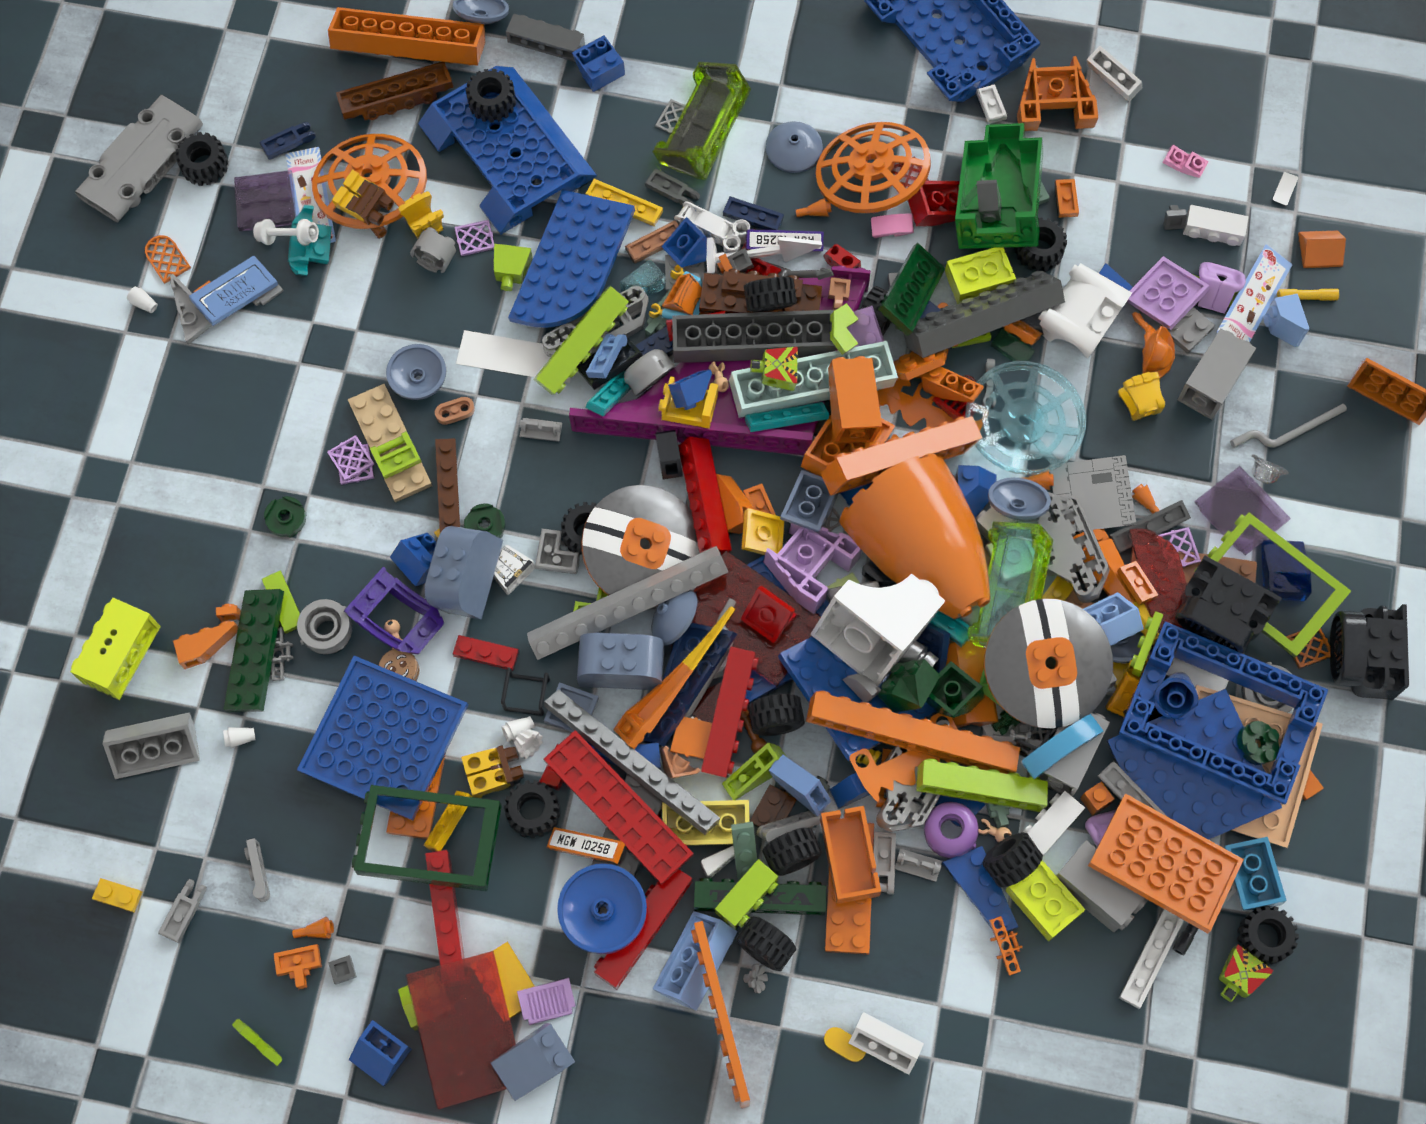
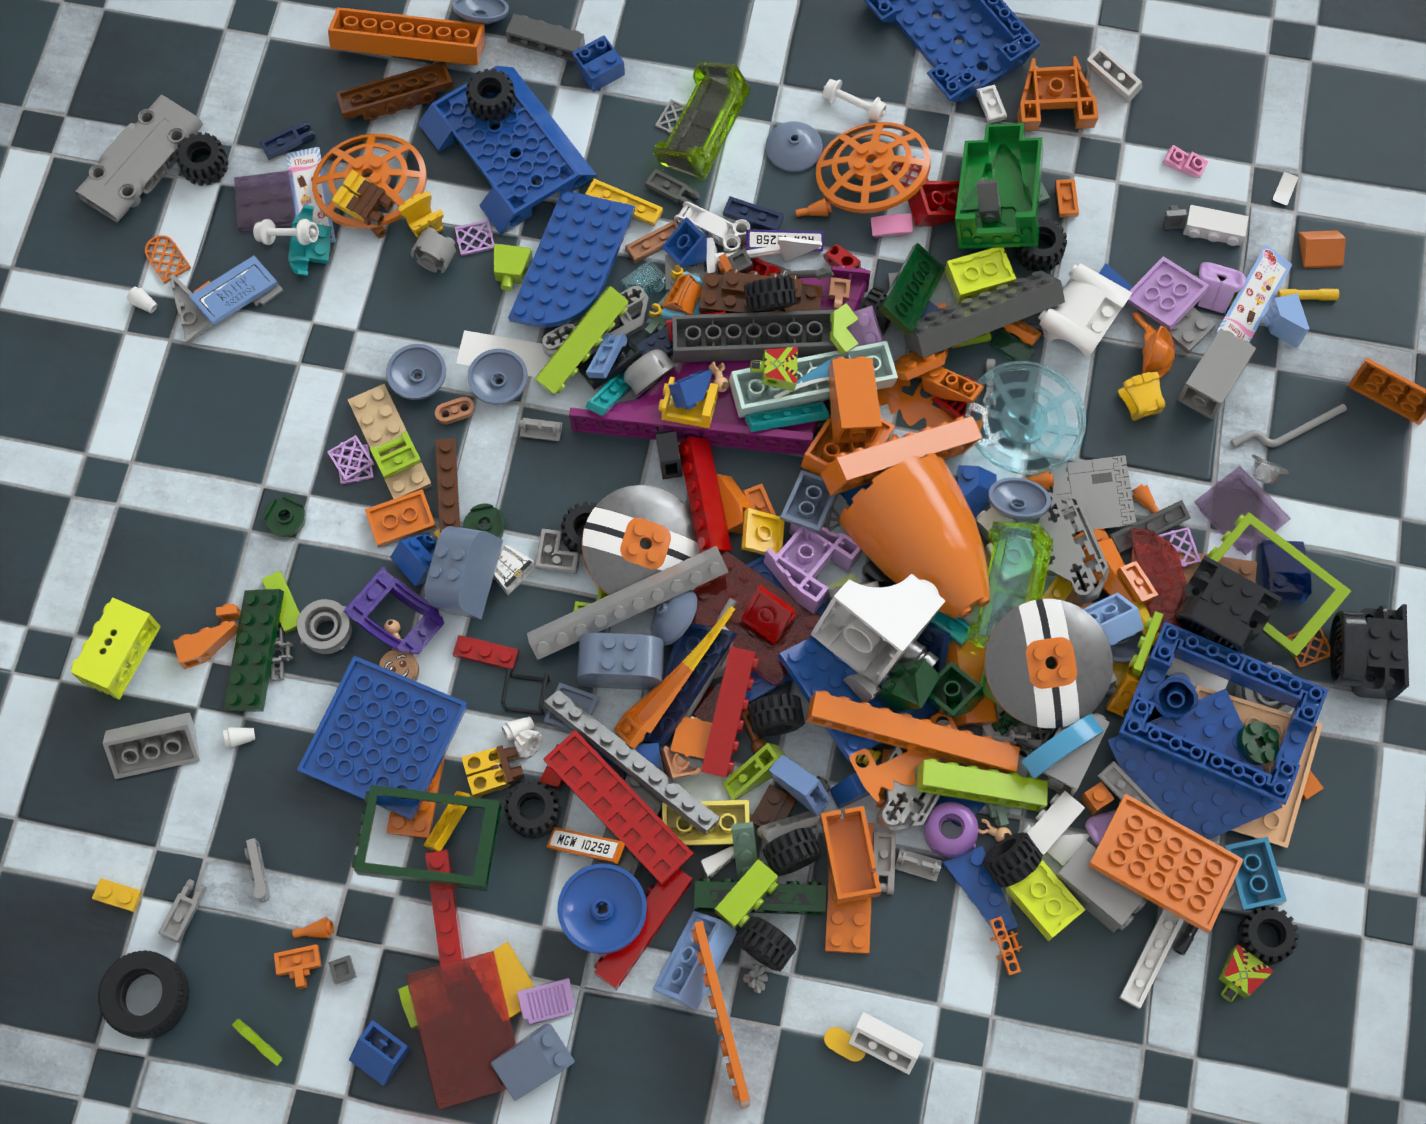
none -> black tyre [98,950,190,1039]
none -> orange plate [365,489,436,548]
none -> sand blue dish [468,349,528,405]
none -> dark azure sticker [773,356,836,398]
none -> white piece [822,79,887,122]
none -> white slope [1047,833,1090,866]

